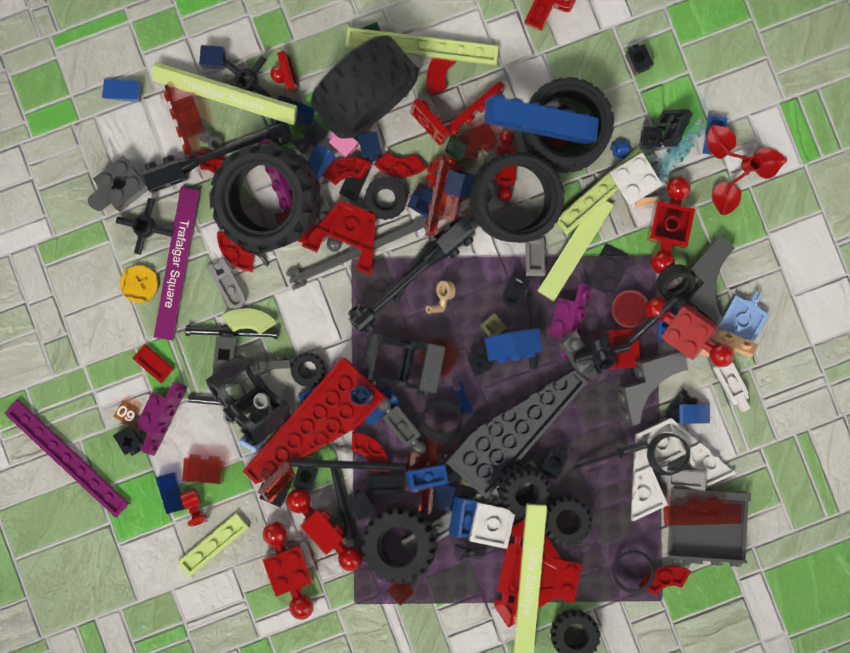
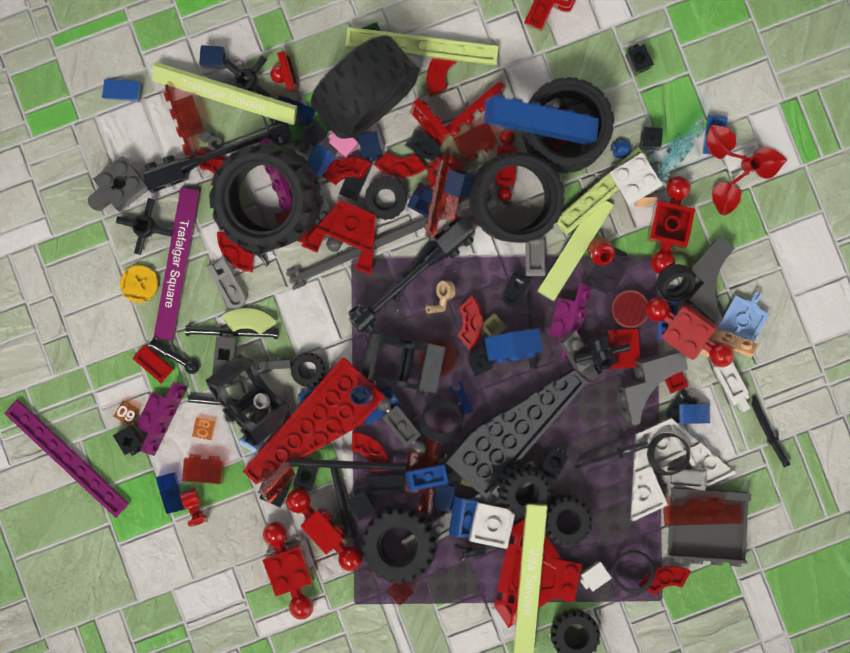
yellowish green tile [177,512,249,577] -> none
clear green tile [445,135,467,162] -> none
black bar [621,295,679,353] -> none
black plate [655,109,693,147] -> none
none -> black pin [147,337,200,374]
none -> clear orange tile [192,417,216,440]
none -> black plate [405,130,440,160]
none -> red tile [457,295,484,350]
none -> white brick [580,560,612,592]
none -> red head [587,237,615,265]
none -> red tile [664,372,688,394]
none -> black sword [751,396,791,468]

